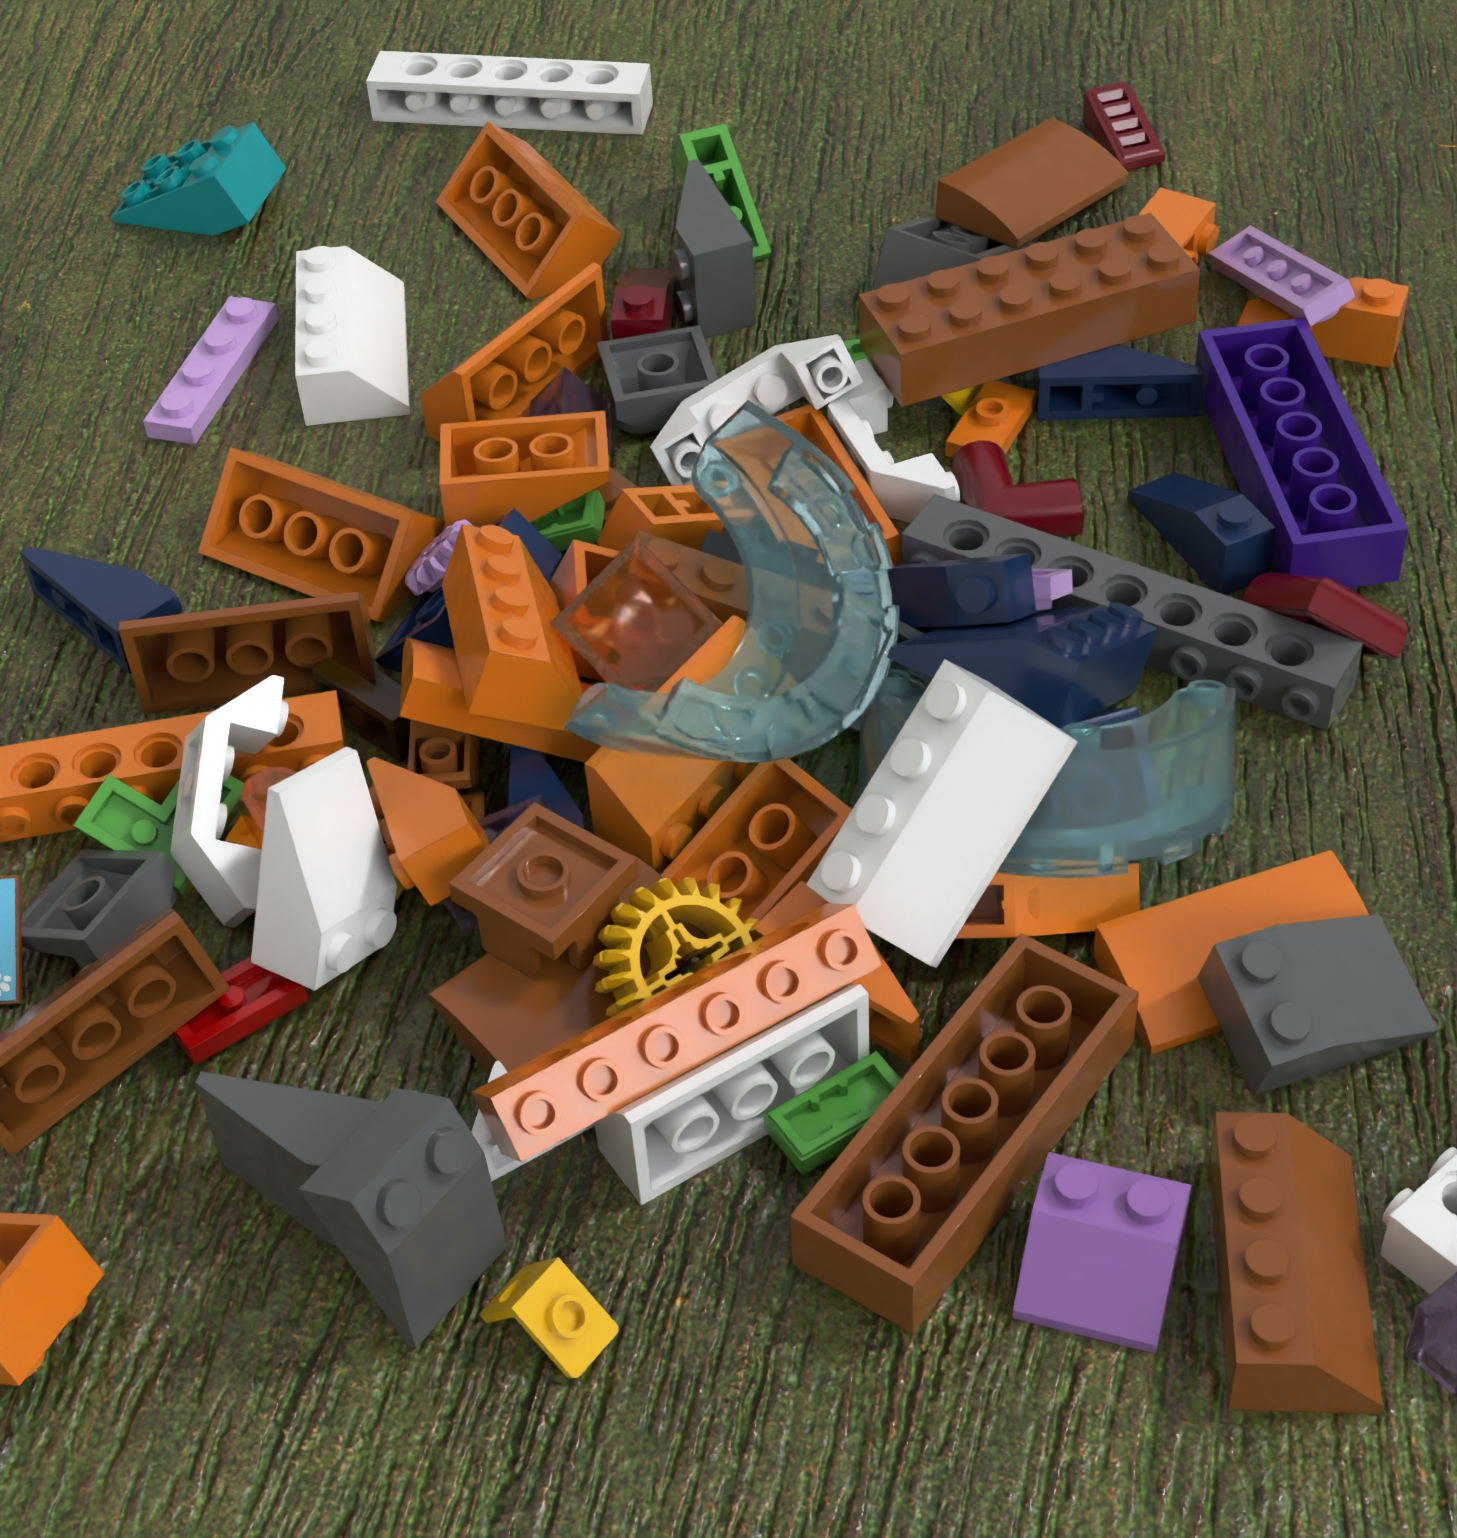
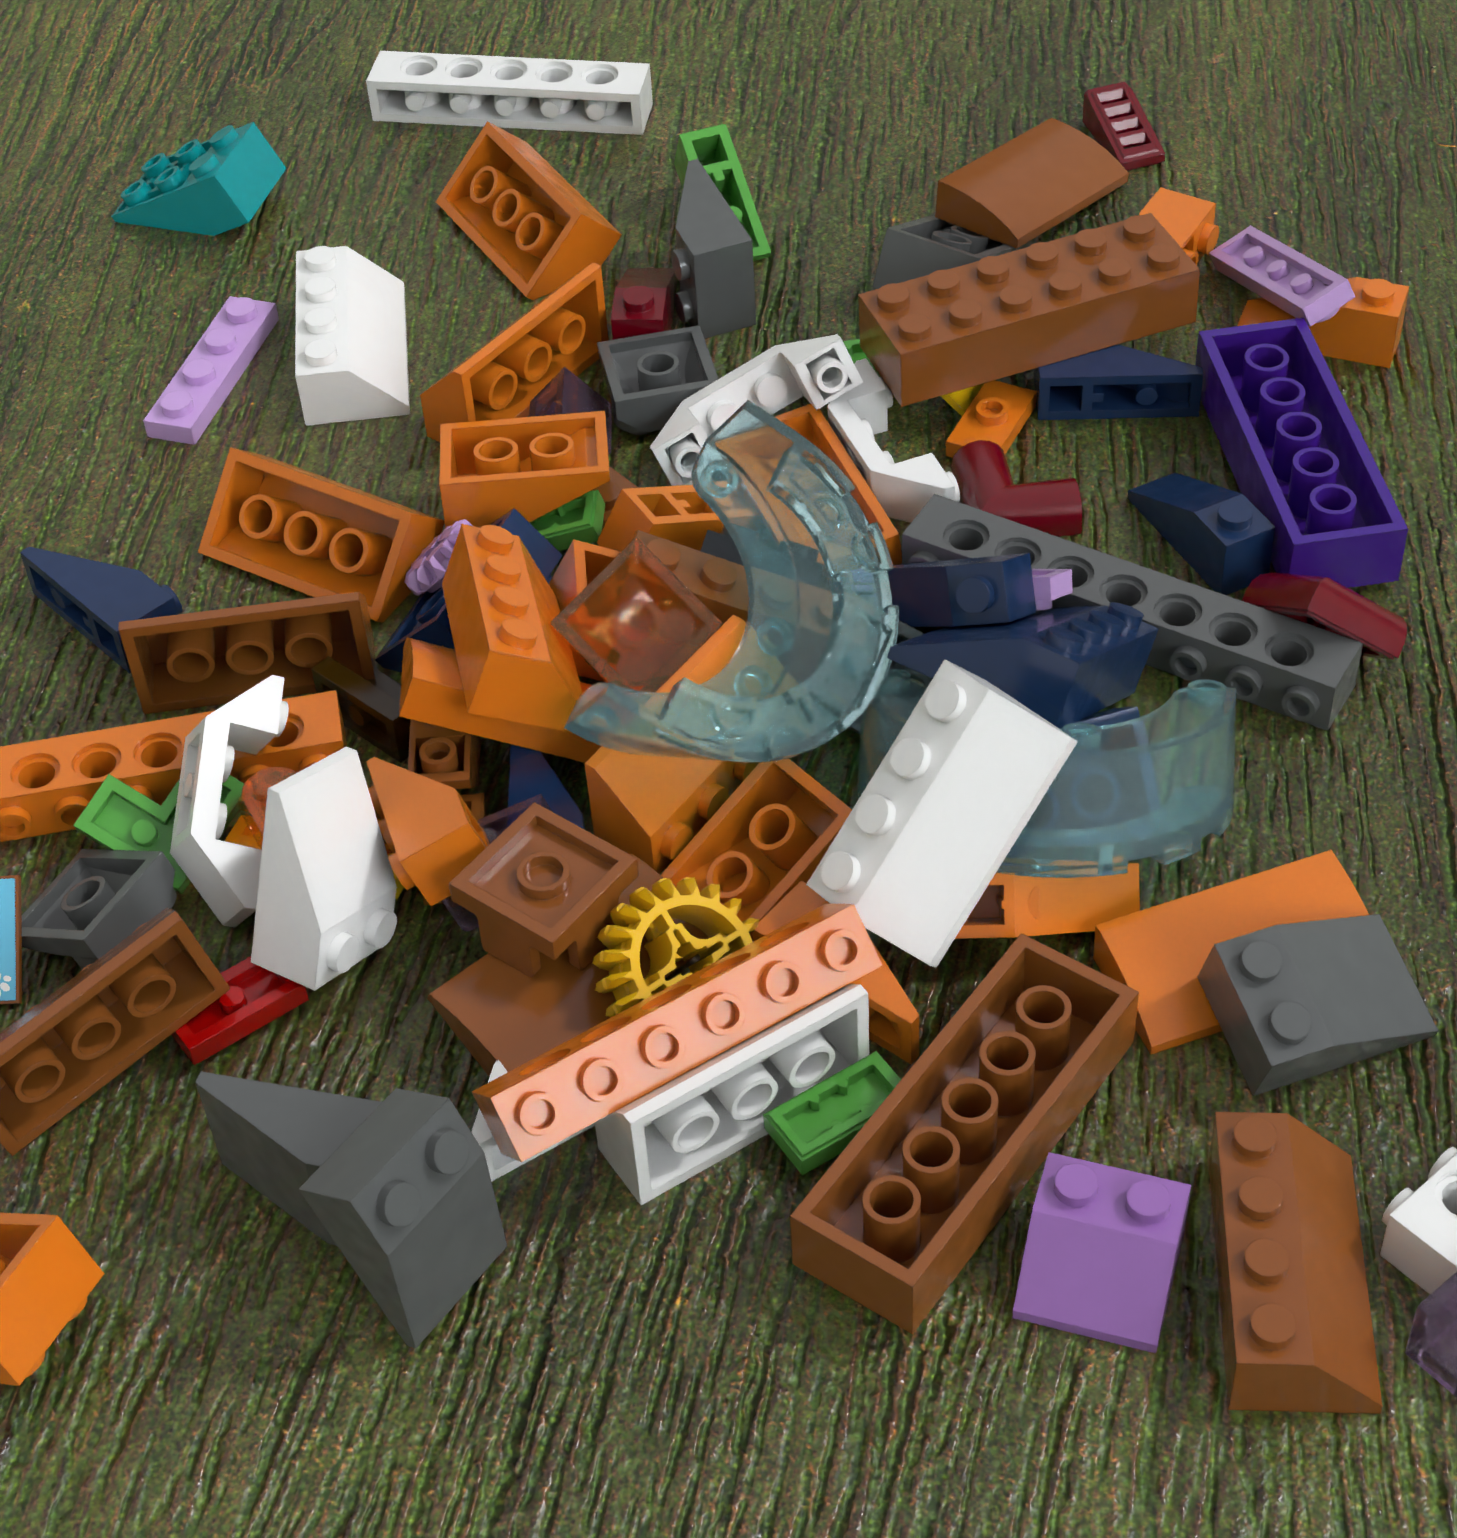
yellow bracket [479,1257,619,1379] -> none

